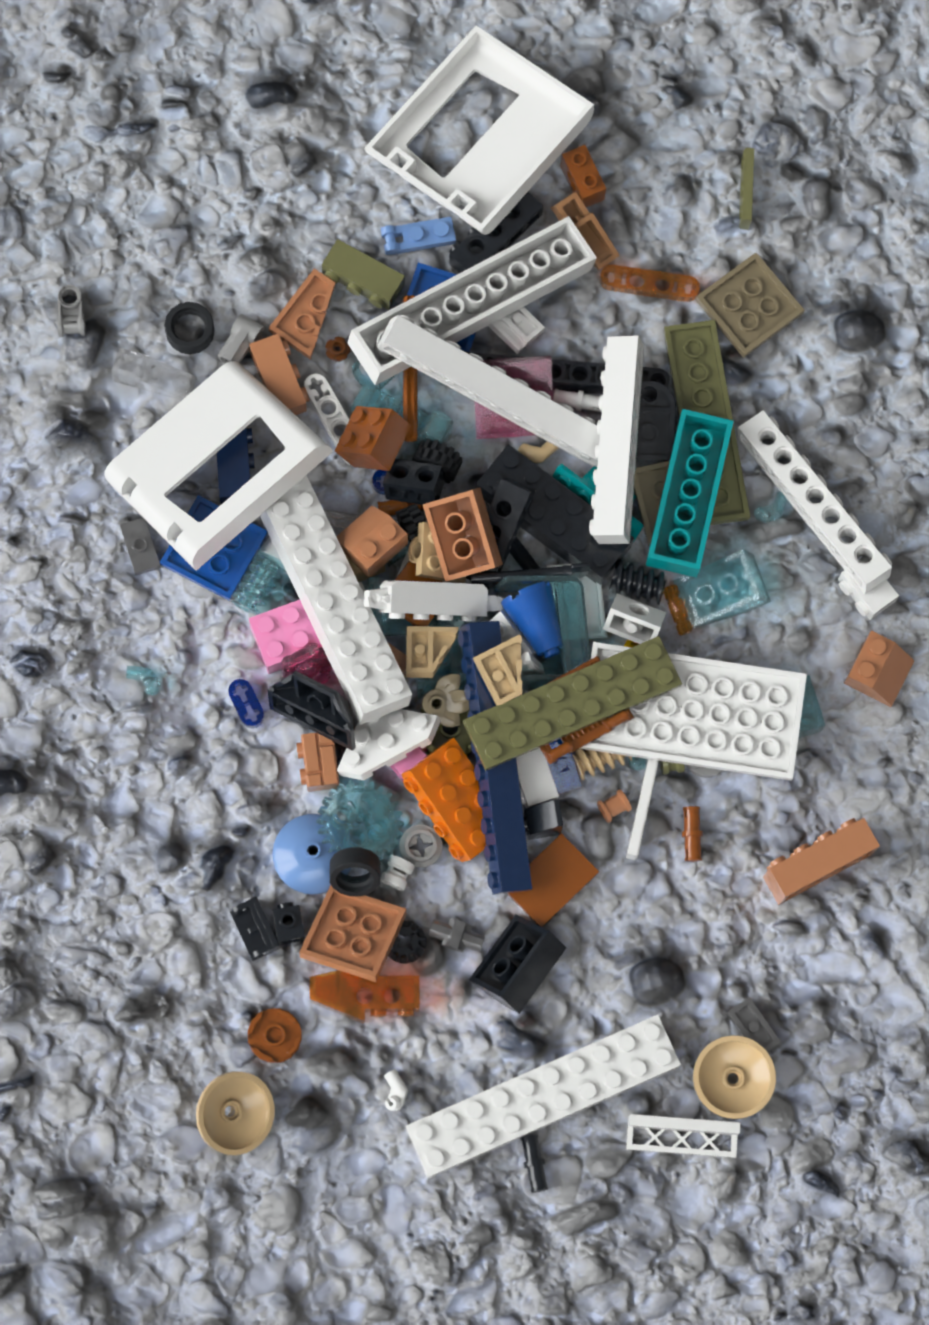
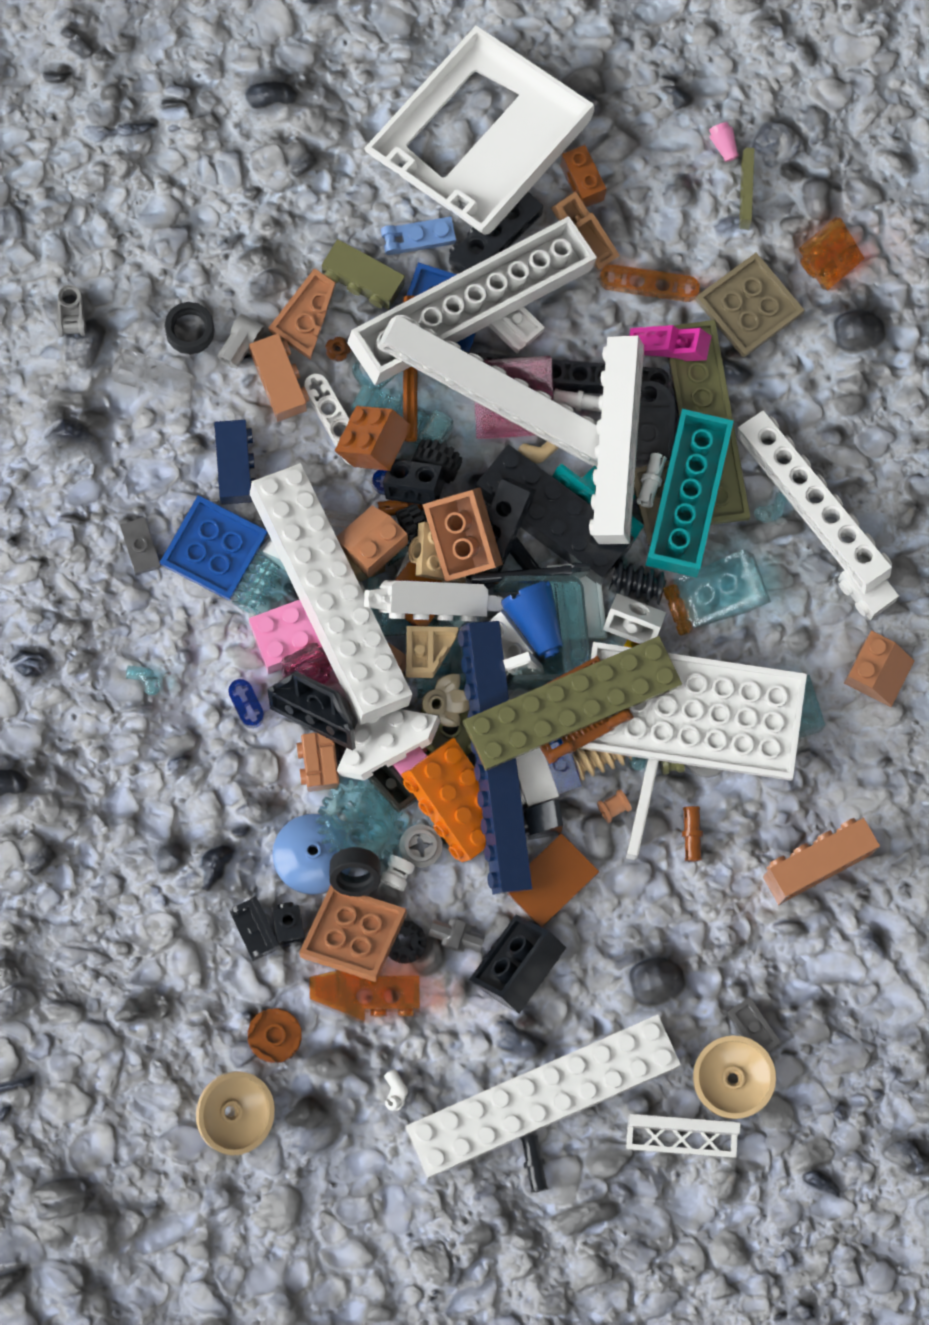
white door [105,361,333,571] -> none
tan wing [472,634,522,706] -> none
none -> pearl dark grey slope [368,765,417,813]
none -> dark pink slope [629,325,711,361]
none -> white pin [637,453,667,508]
none -> bright pink cone [709,122,739,162]
none -> clear orange plate [798,217,865,290]

